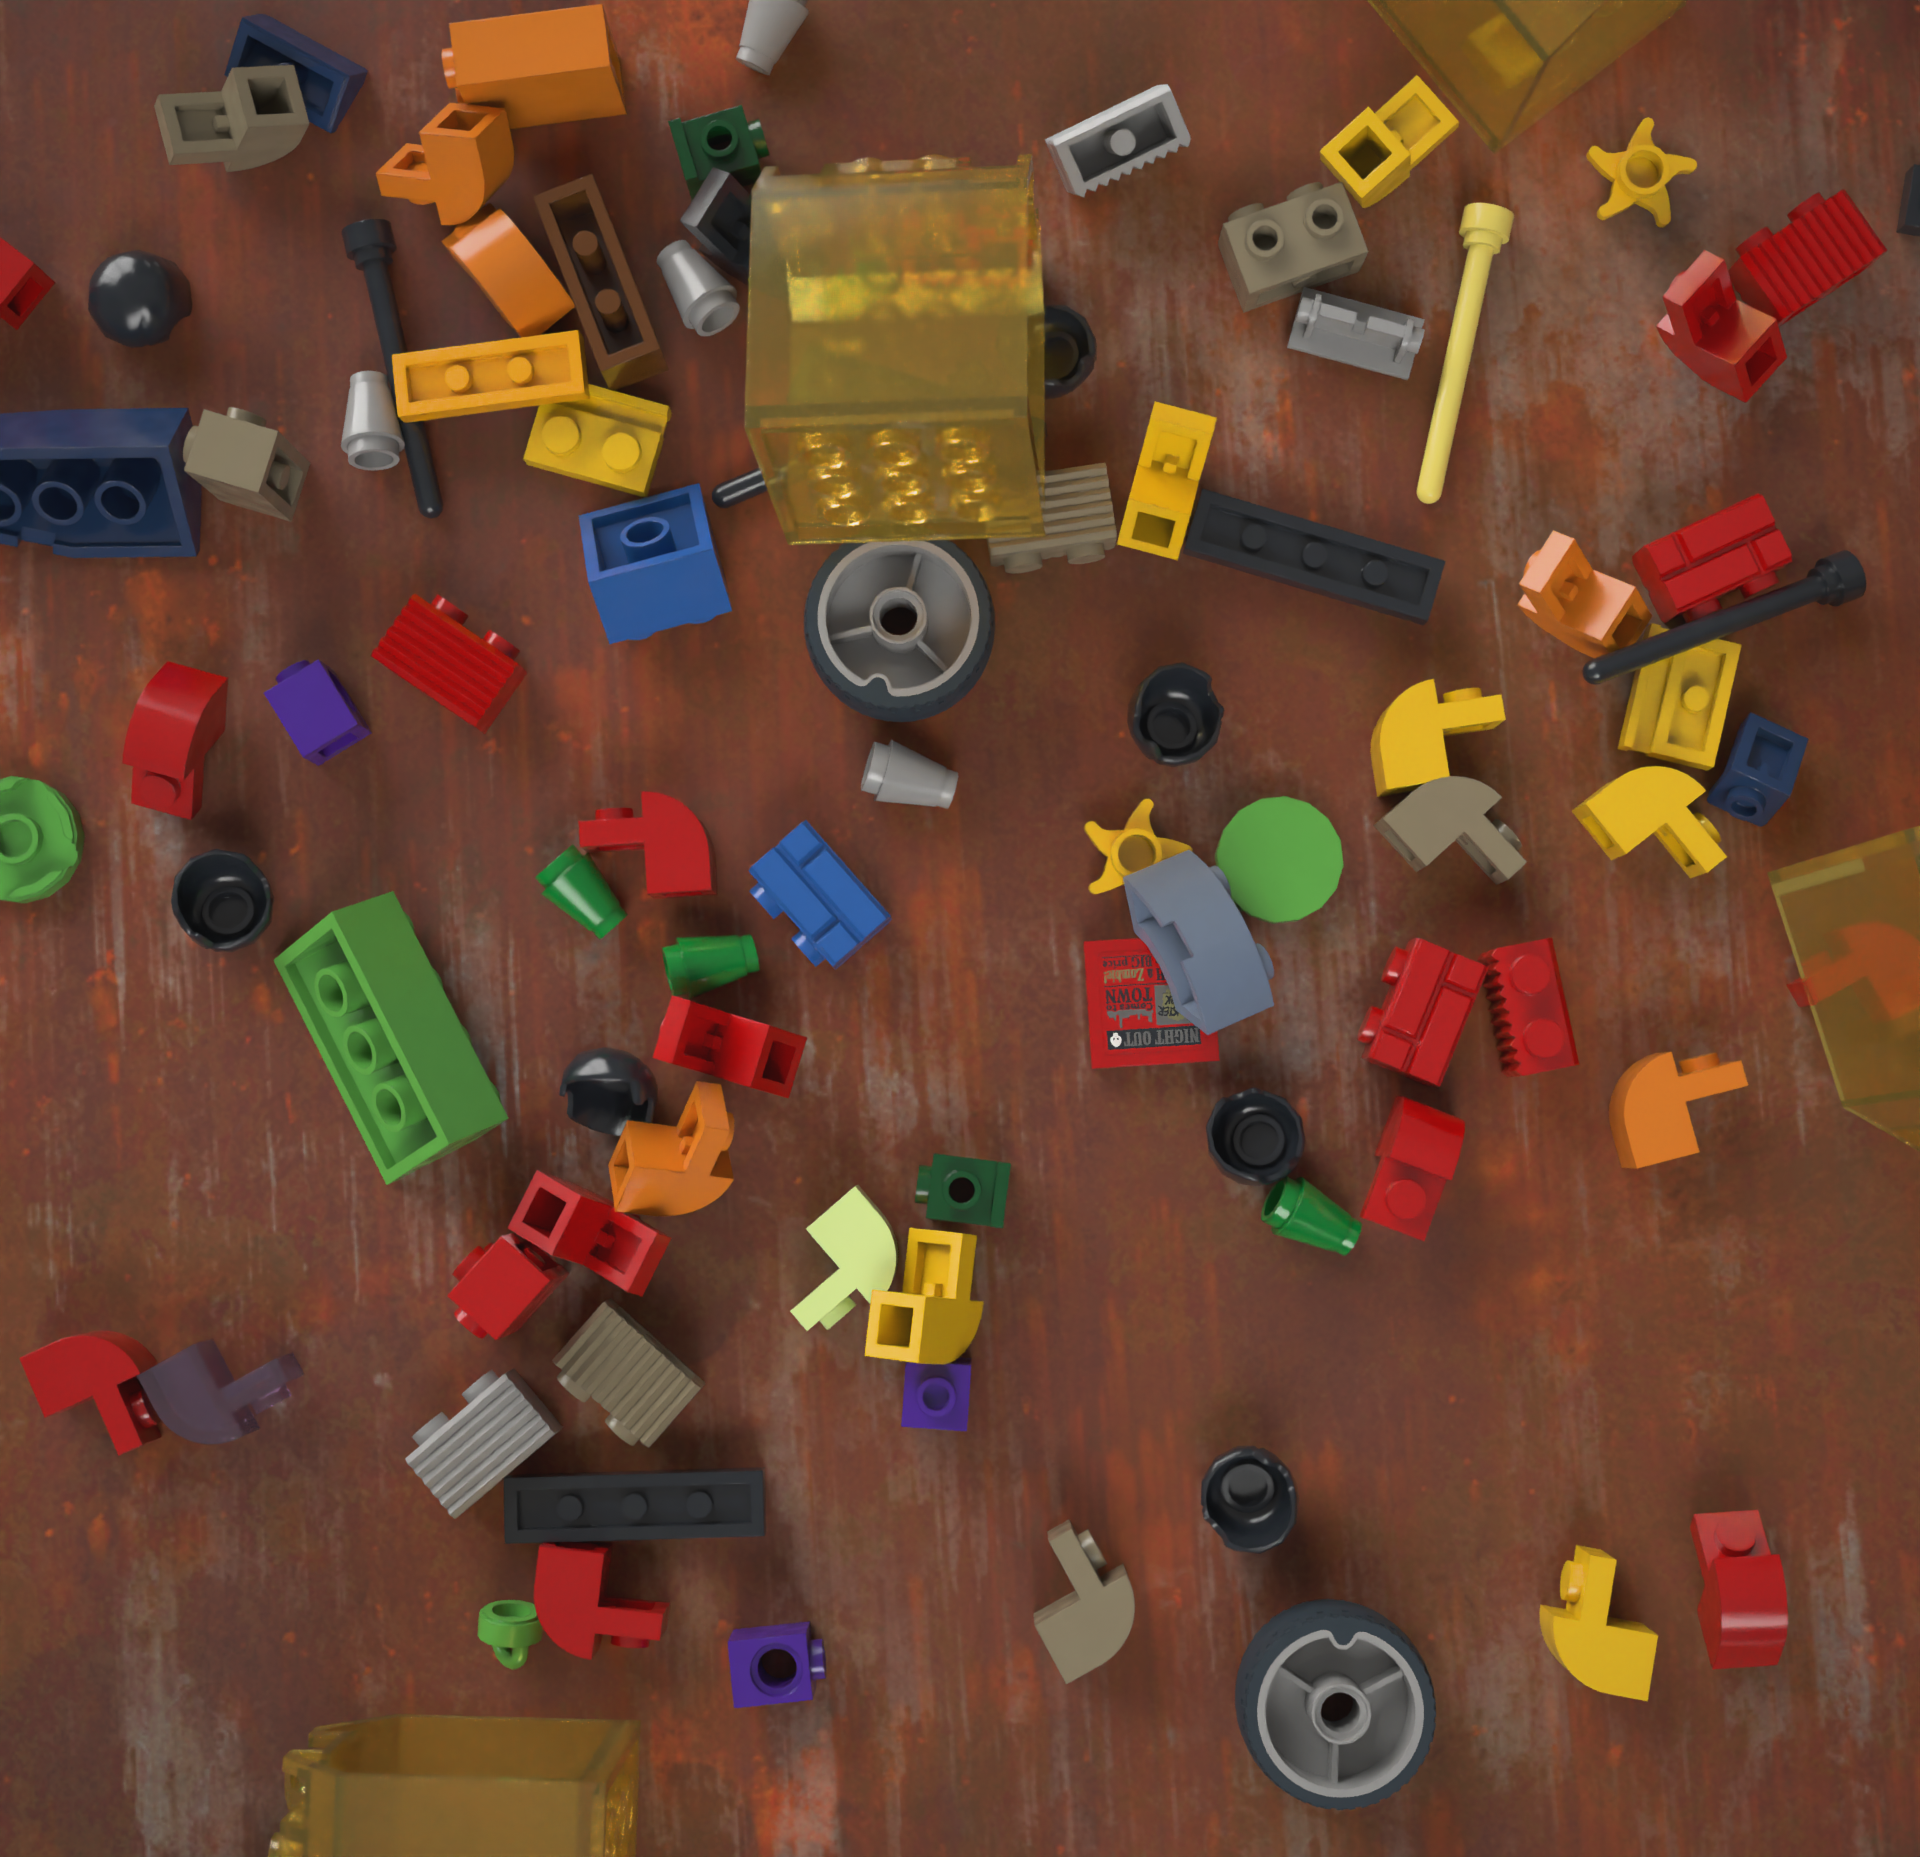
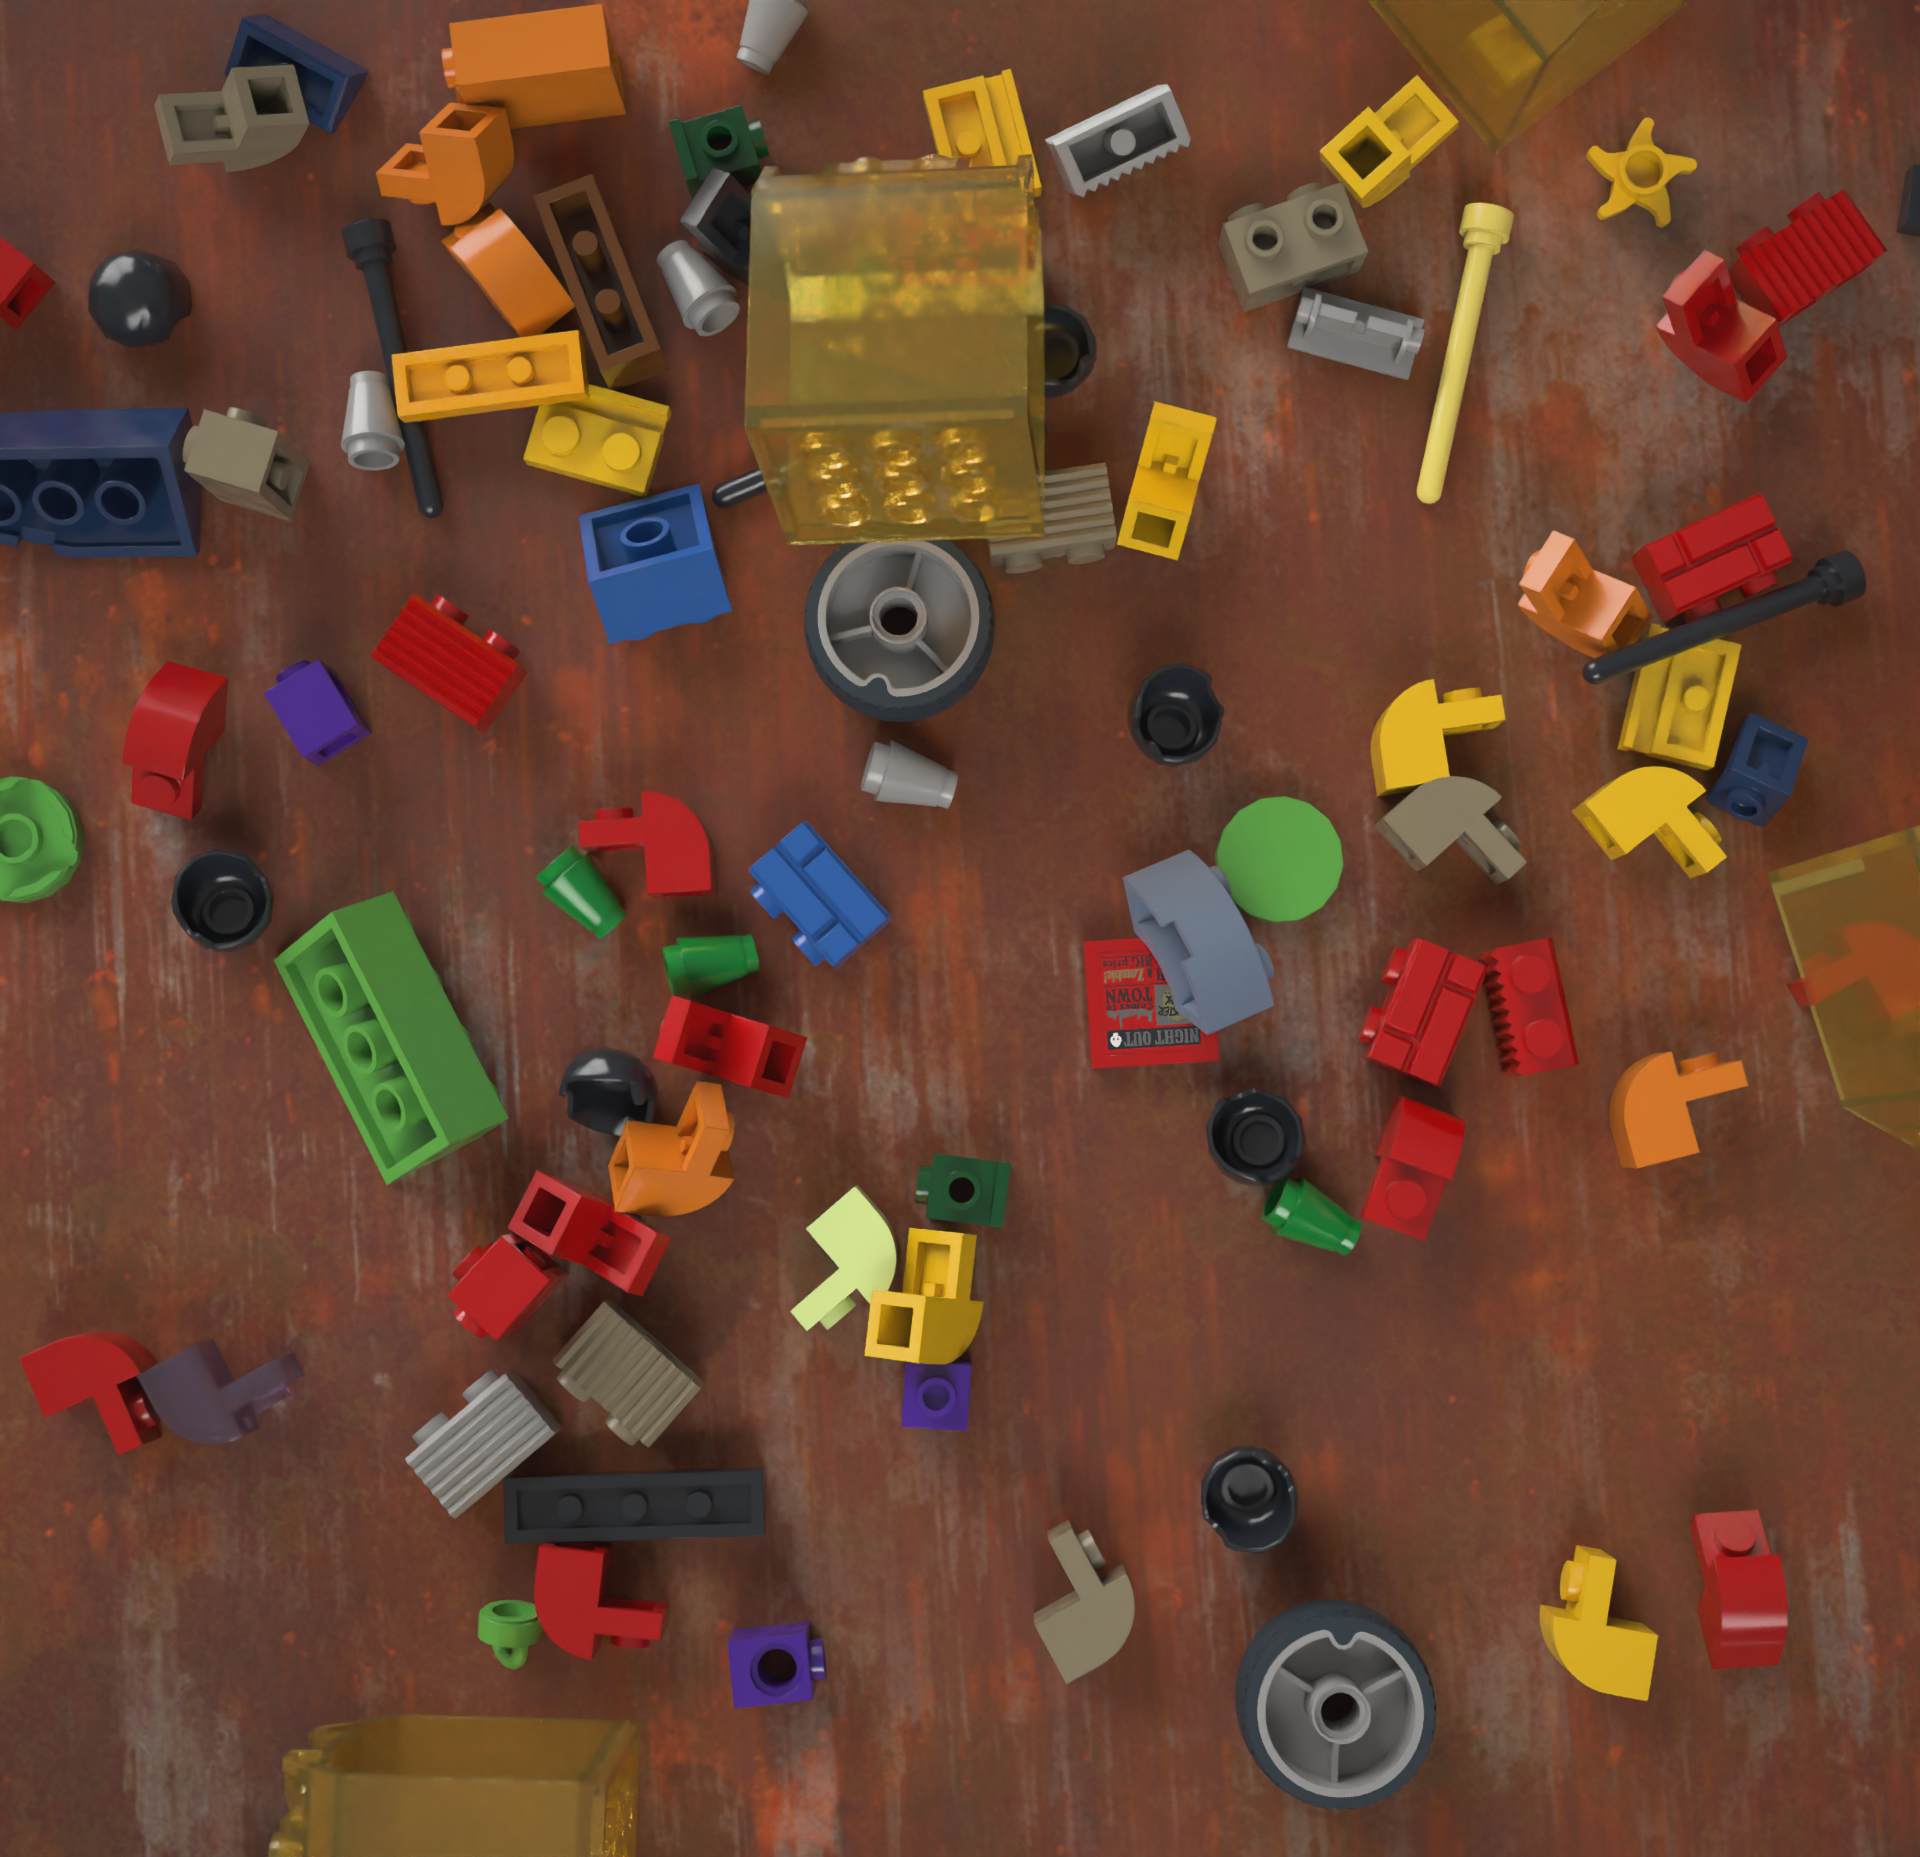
yellow animal [1084,799,1192,894] -> none
black plate [1183,489,1446,625] -> none
none -> yellow plate [923,69,1042,209]

